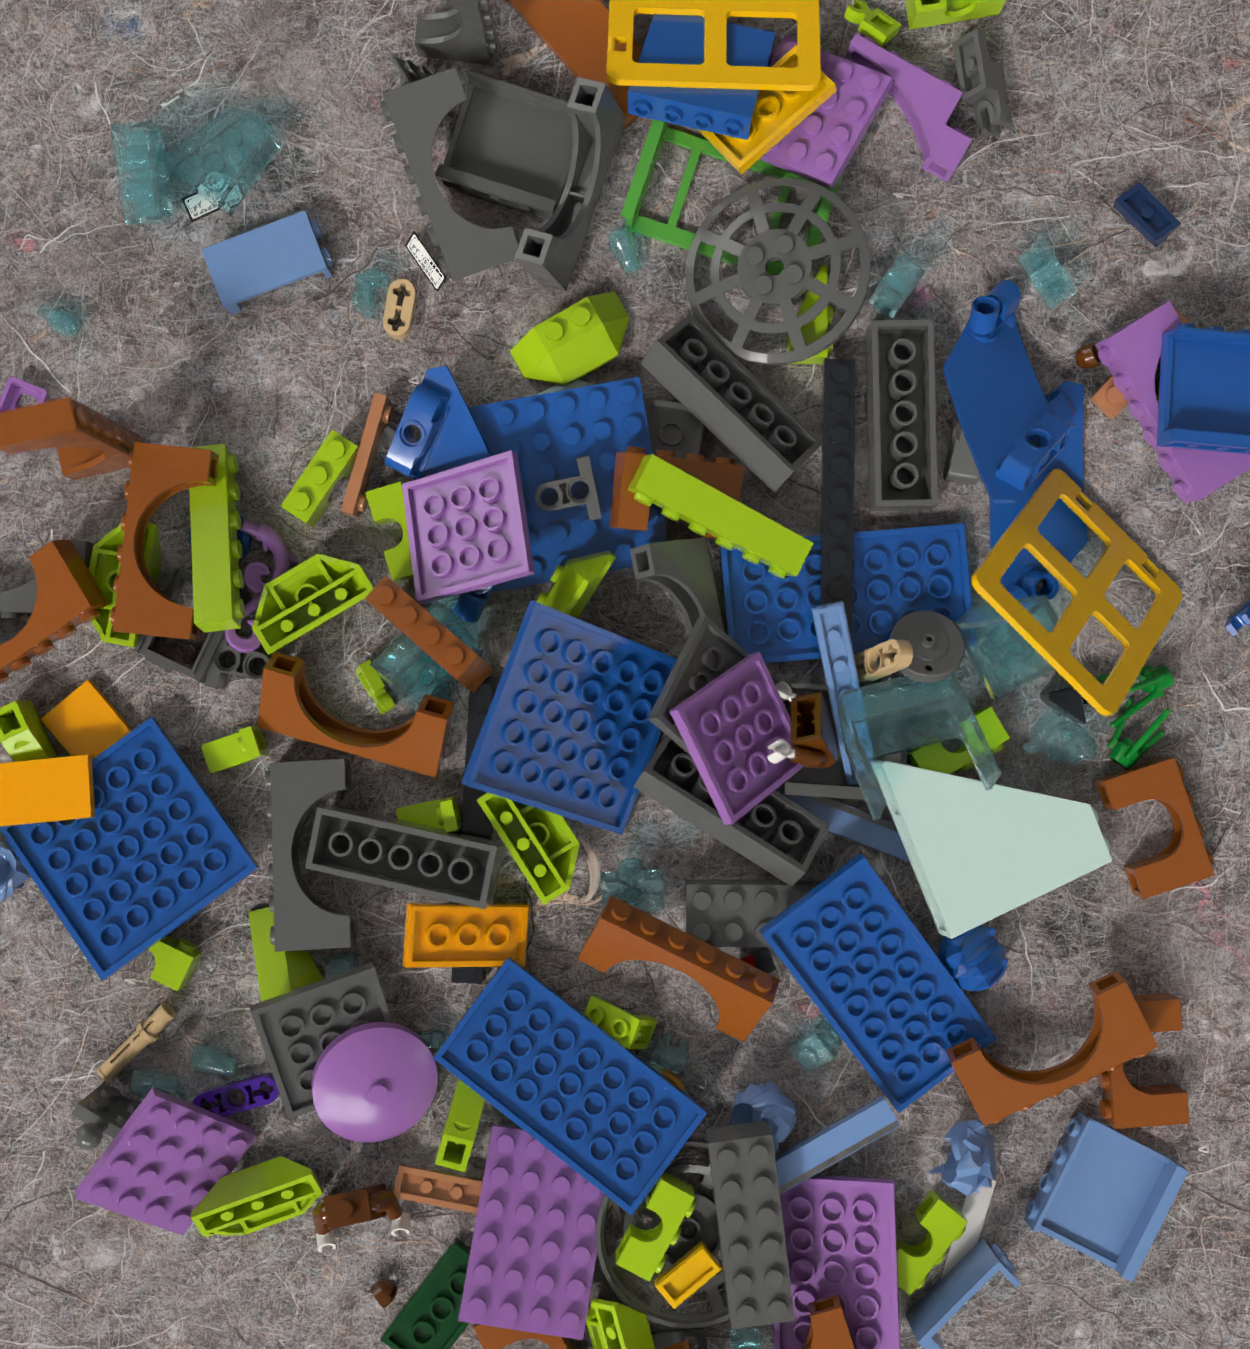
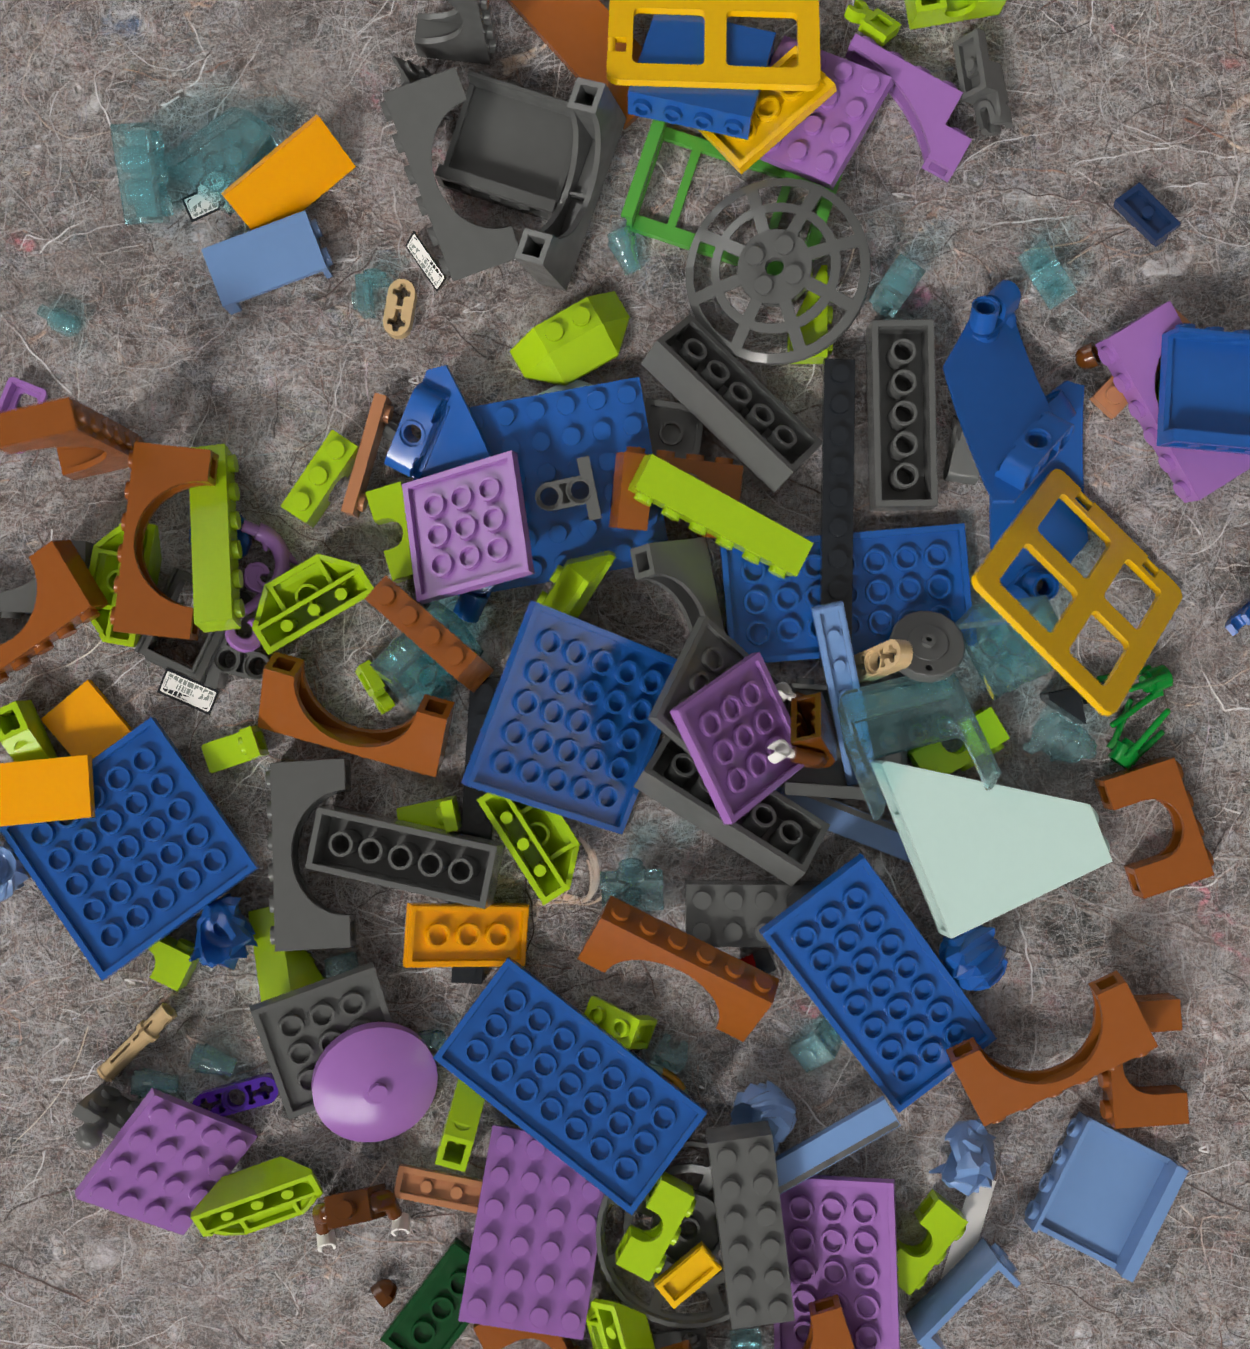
none -> sticker [157,668,219,715]
none -> blue hair [189,893,258,970]
none -> light orange tile [221,114,356,230]

